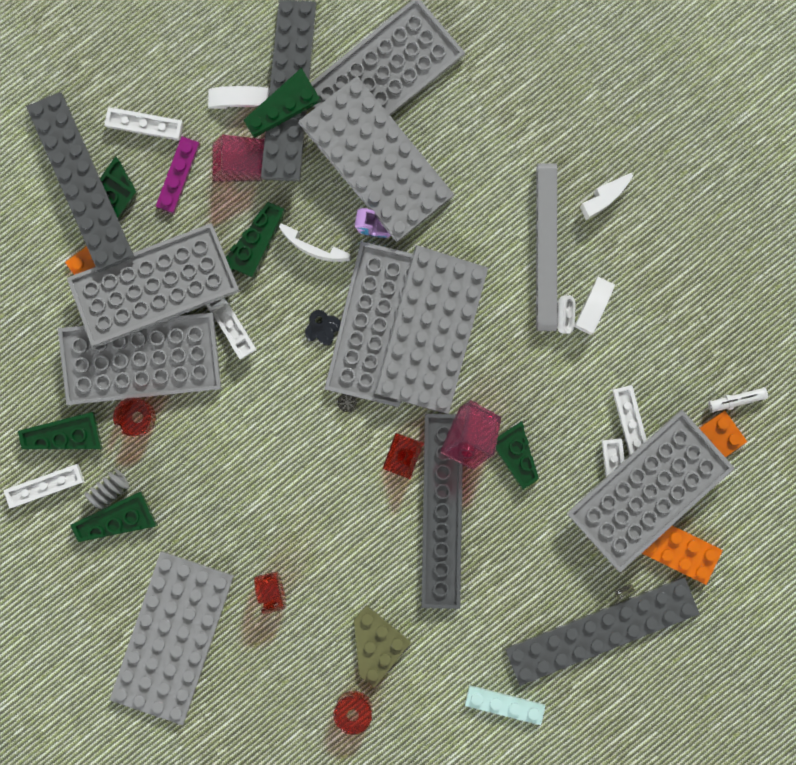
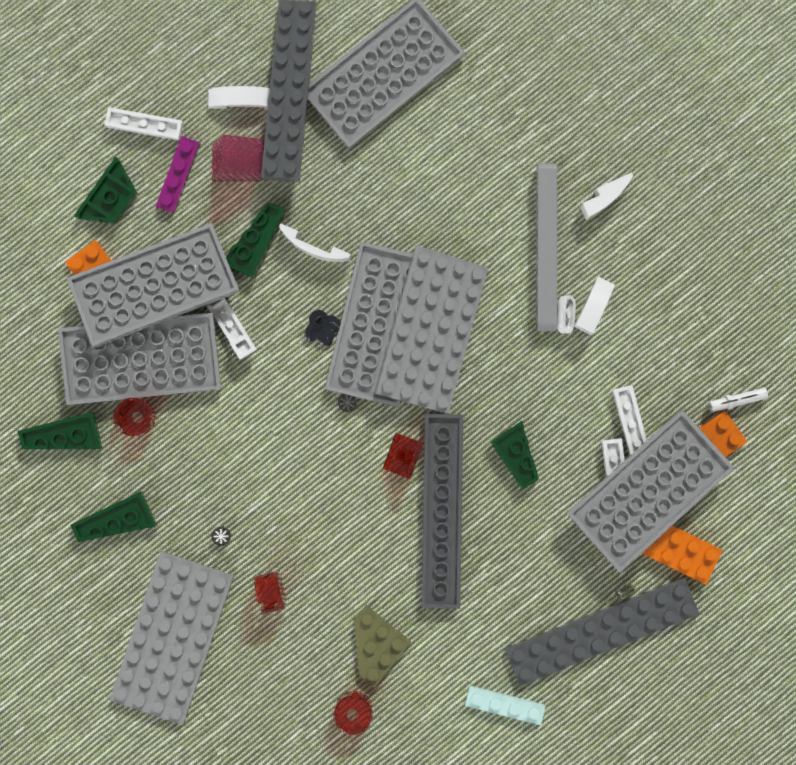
white plate [3,464,85,508] -> none
dark grey plate [26,91,135,273] -> none
light grey piece [84,468,129,509] -> none
dark green wing [244,68,321,138] -> none
light grey plate [298,76,454,242] -> none
lavender animal [355,208,391,238] -> none
clear pink slope [440,400,502,469] -> none
none -> clear smoke tile [211,526,232,546]

